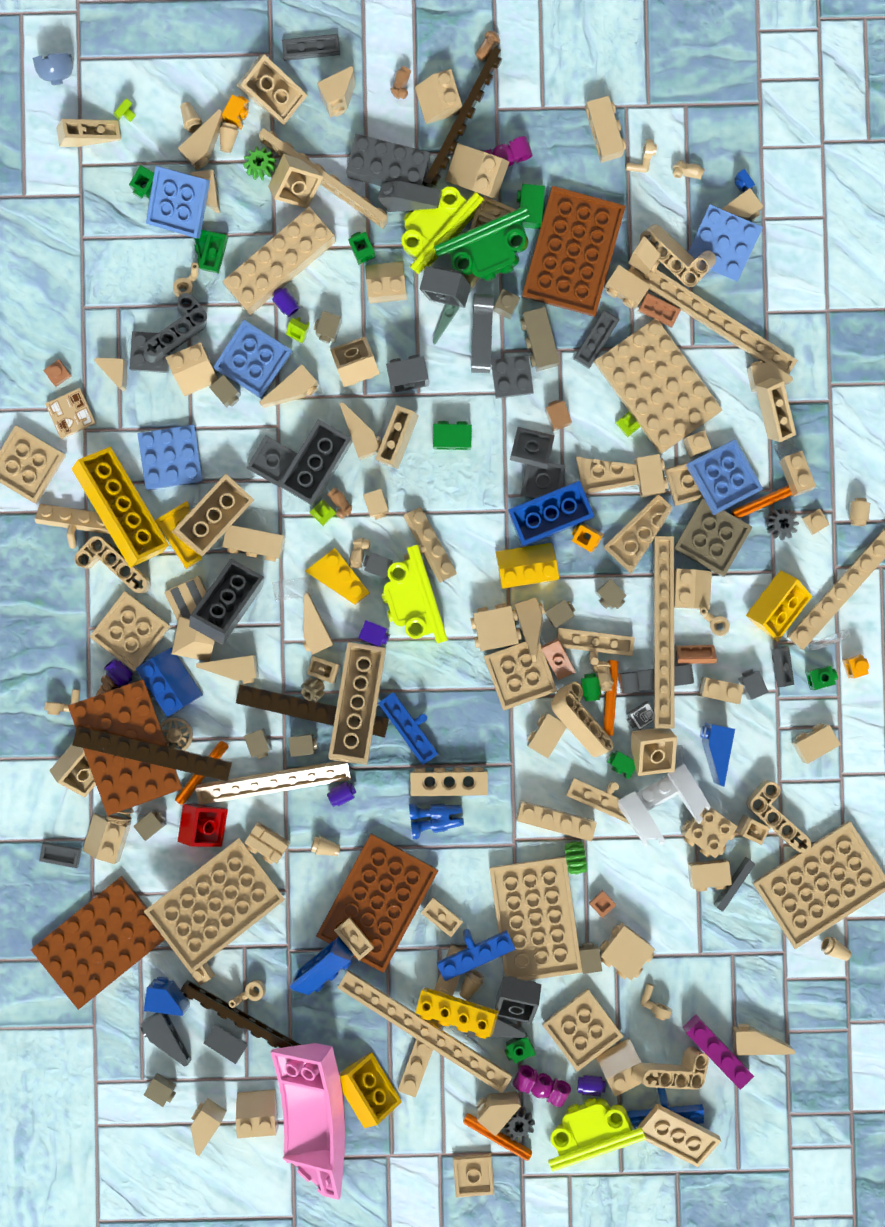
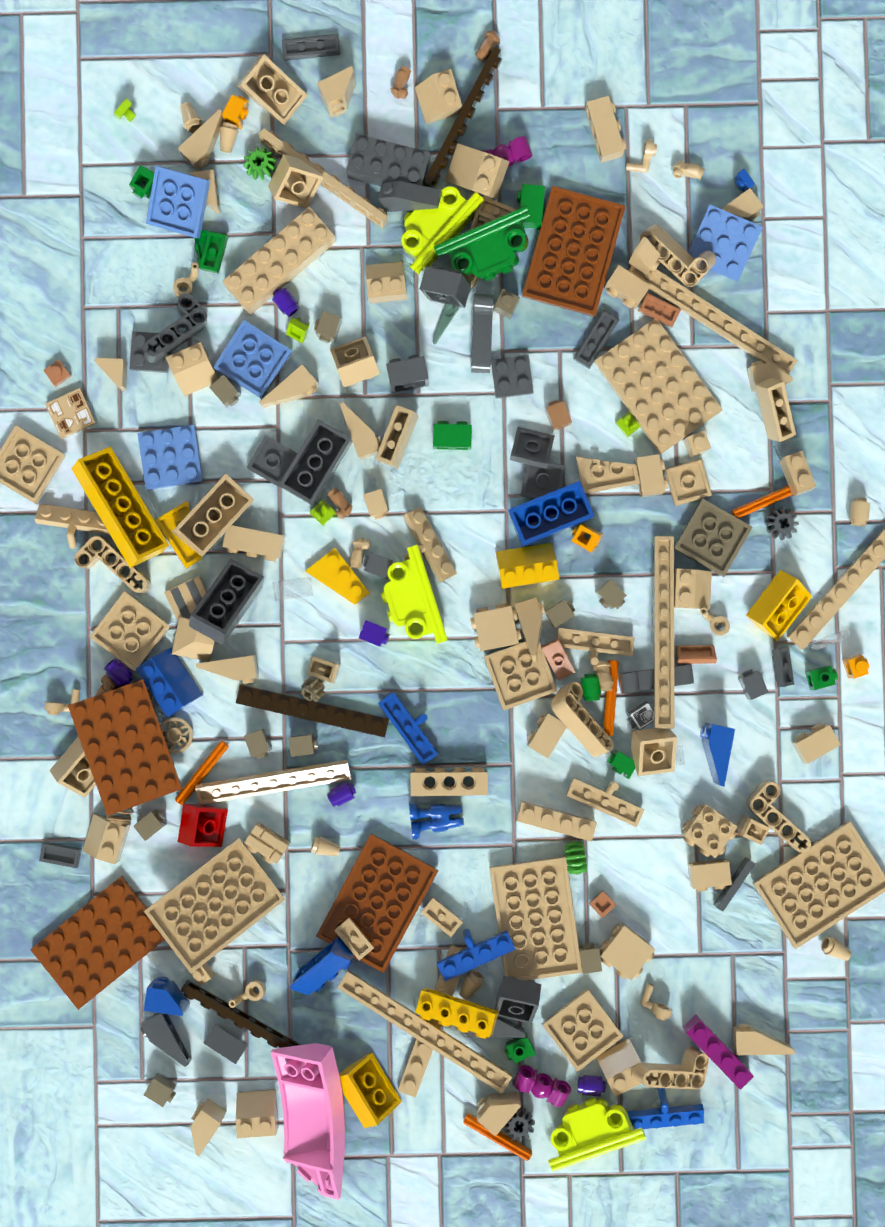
sand blue cylinder [32,53,73,85] -> none
tan slope [56,119,121,147] -> none
dark brown plate [72,726,232,781] -> none
tan slope [302,592,333,655] -> none
tan brick [328,642,386,765] -> none
green brick [348,232,376,265] -> none
tan tile [453,1153,495,1198] -> none
dark tan brick [520,307,560,372] -> none
tan wing [604,494,673,574] -> none
white wedge [618,764,710,846] -> none
tan plate [636,1104,721,1167] -> none
medium blue plate [686,439,763,515] -> none
tan brick [698,677,744,704] -> none
tan plate [802,508,830,535] -> none

